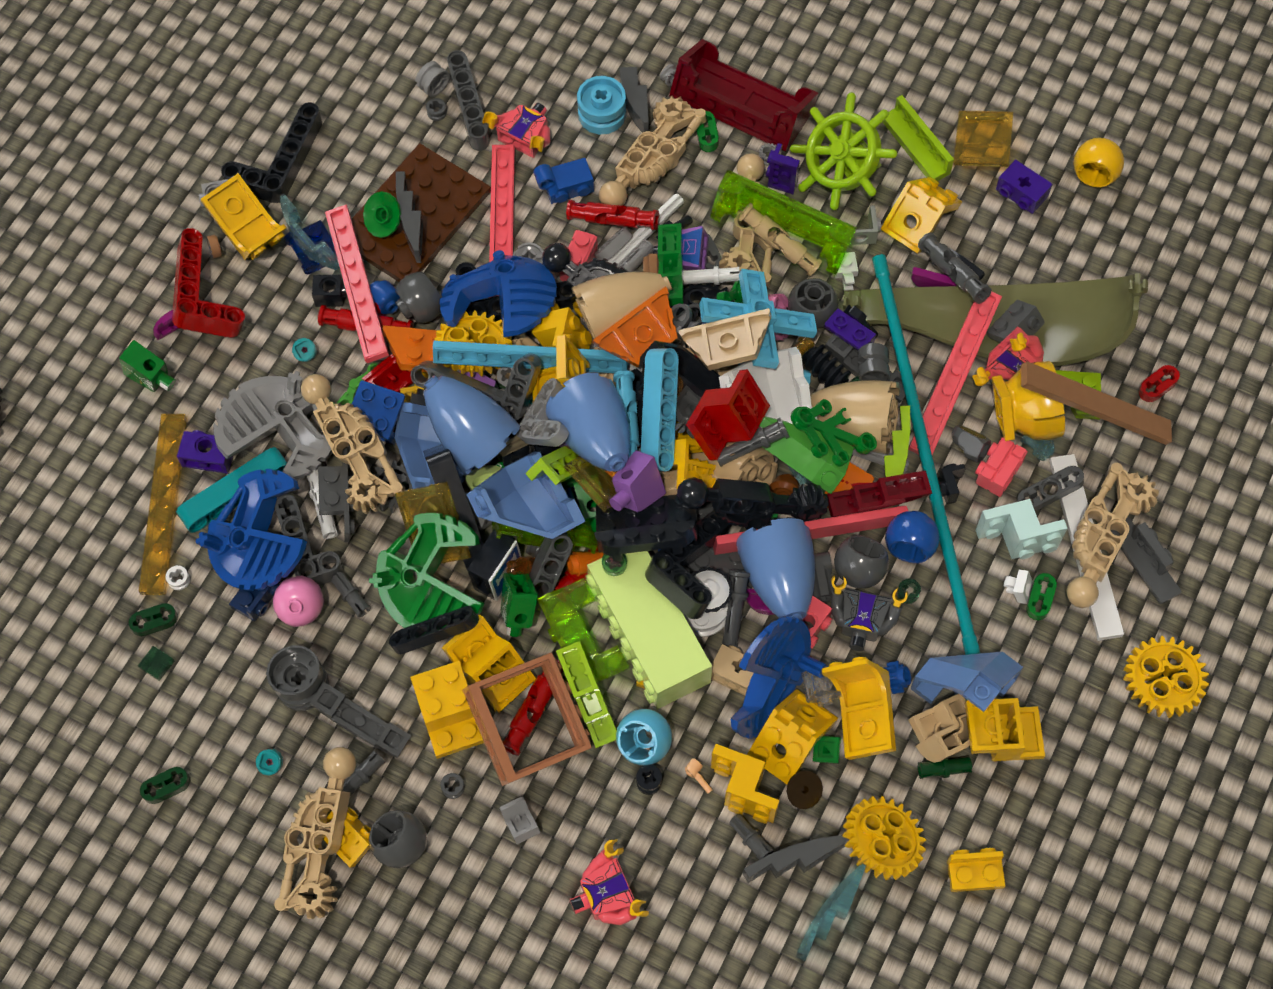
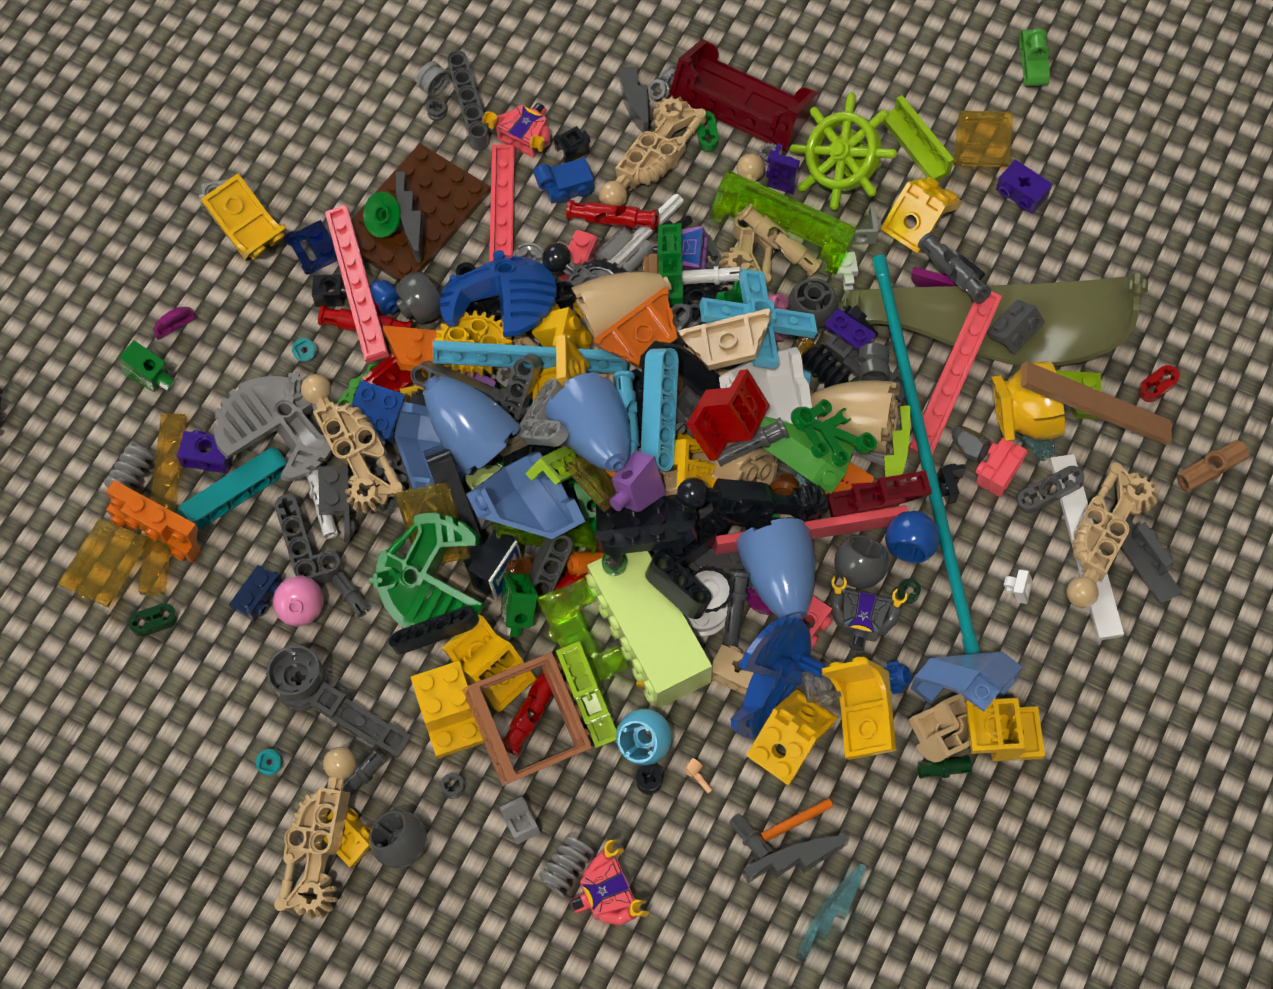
clear green tile [138,646,175,681] -> none
dark green beam [140,767,190,804] -> none
white bush [165,565,190,591] -> none
red beam [172,228,245,338] -> none
blue piece [196,469,307,591] -> none
medium nougat tile [207,234,222,259] -> none
black beam [221,102,322,203] -> none
clear light blue slope [280,194,340,270] -> none
medium azure wheel [577,76,626,135] -> none
yellow bracket [711,744,780,824] -> none
dark brown piece [786,770,823,809] -> none
dark grey piece [813,552,834,602] -> none
green tile [813,736,841,764] -> none
yellow gear [842,796,926,880] -> none
yellow bracket [947,848,1005,892] -> none
torso [972,327,1044,386] -> none
light aqua bracket [975,499,1067,559] -> none
green beam [1026,573,1057,621] -> none
yellow wheel [1073,138,1124,187] -> none
yellow gear [1123,636,1209,718] -> none
none -> clear yellow piece [58,518,149,608]
none -> light grey piece [104,443,155,491]
none -> orange bracket [106,480,201,563]
none -> light grey piece [539,836,595,897]
none -> black window [554,126,591,163]
none -> light grey bush [648,79,670,100]
none -> orange piece [760,798,833,842]
none -> bright green piece [1019,29,1050,86]
none -> medium nougat piece [1176,440,1250,493]

